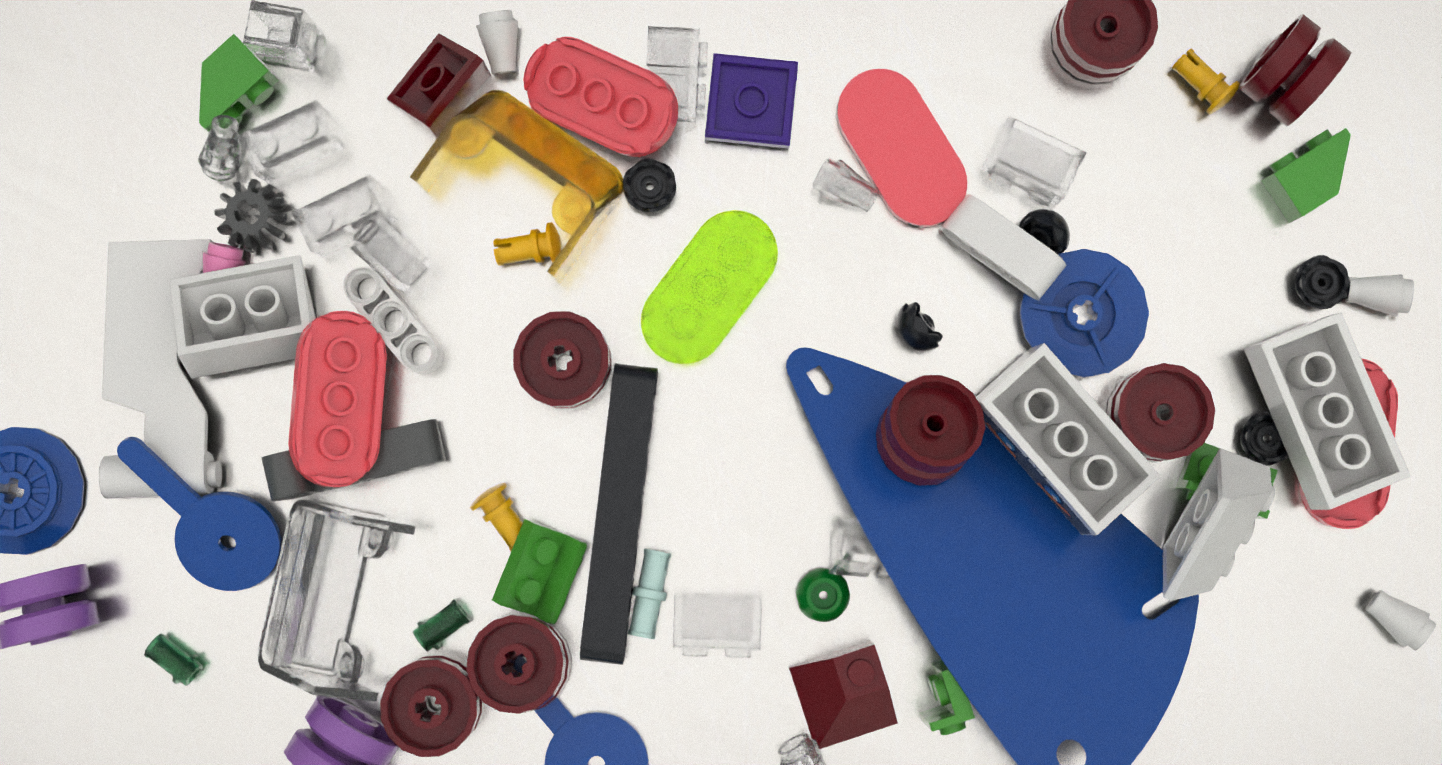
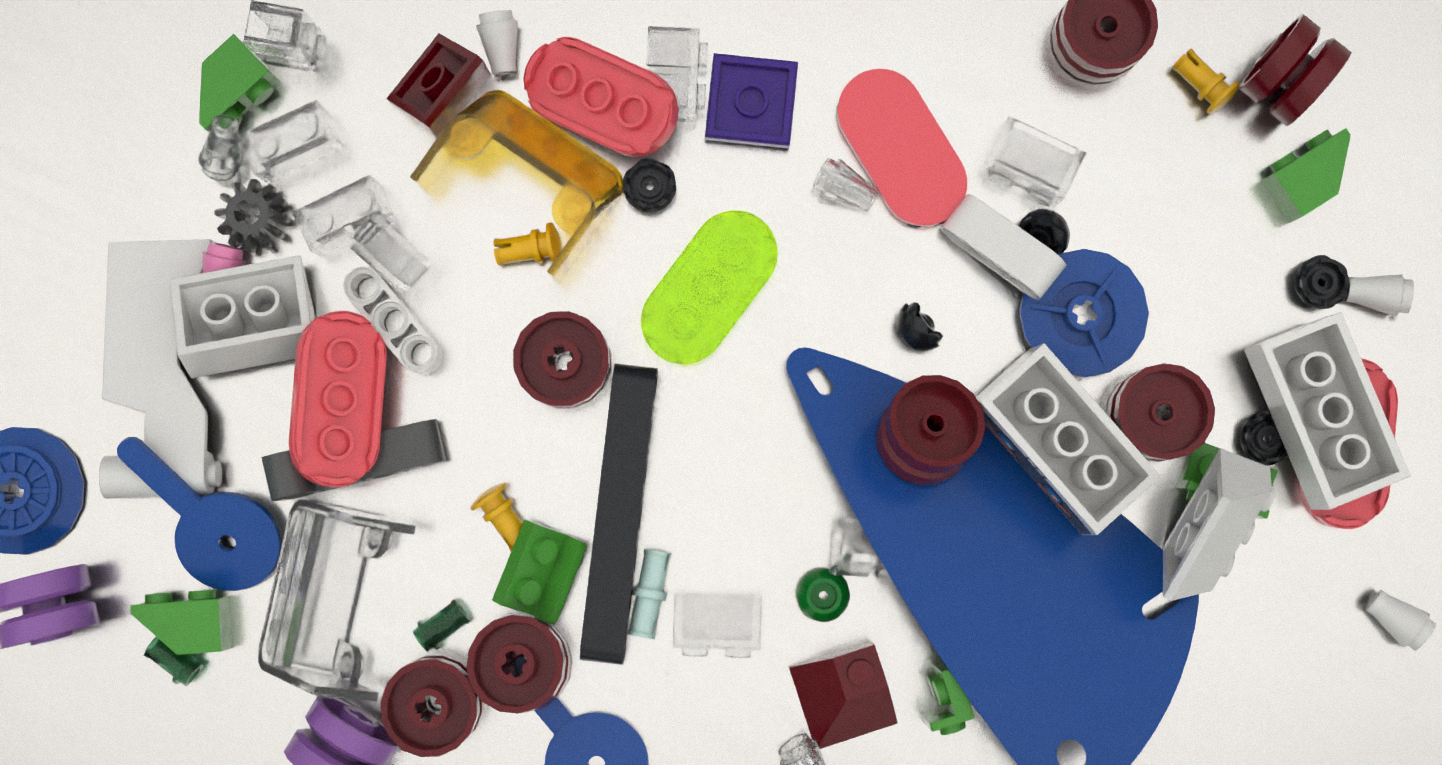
none -> bright green slope [130,589,233,655]

